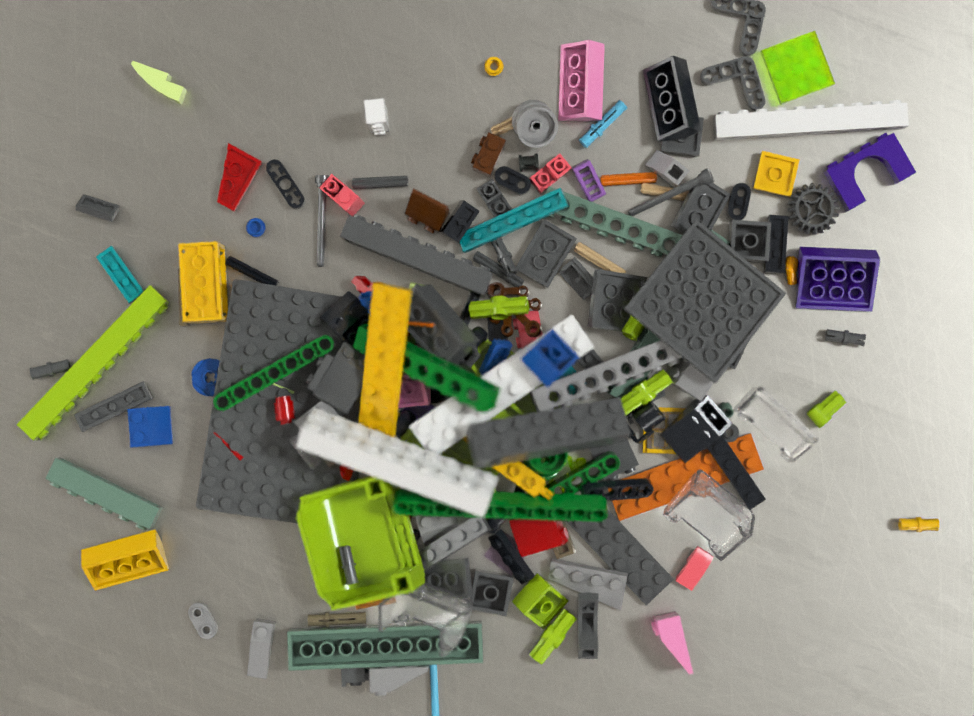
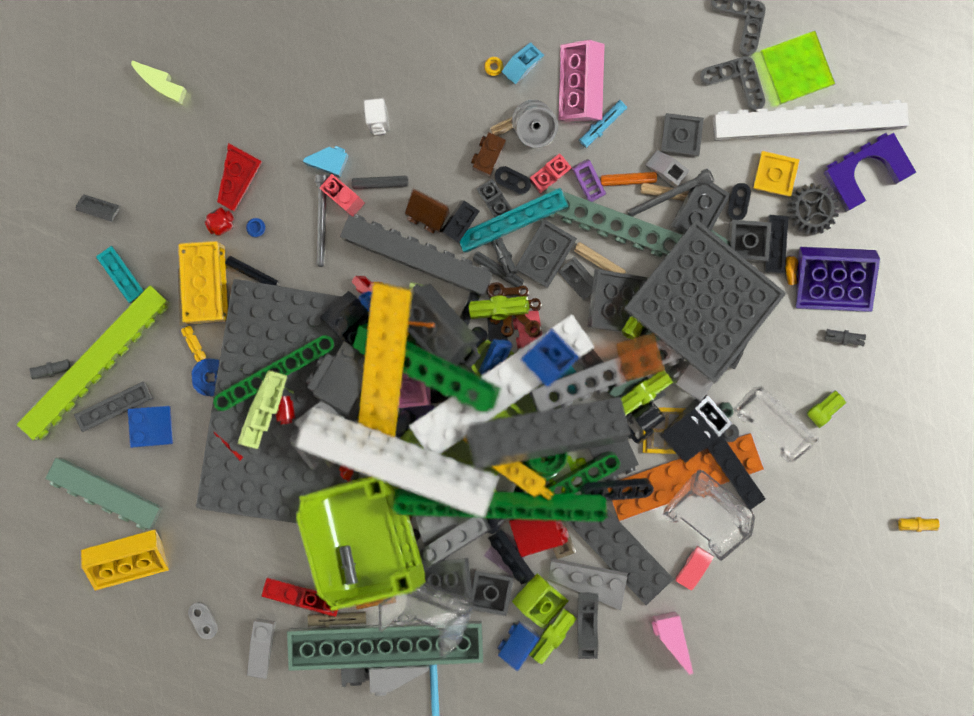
black beam [266,159,305,209] -> none
pearl dark grey bush [519,153,539,172] -> none
black slope [643,56,702,142] -> none
none -> yellow axle [181,326,206,362]
none -> red head [205,208,235,236]
none -> yellowish green slope [238,371,287,449]
none -> red slope [261,578,338,617]
none -> medium azure slope [303,146,349,178]
none -> blue slope [497,621,539,671]
none -> medium azure slope [502,42,544,84]
none -> clear orange plate [615,333,665,382]

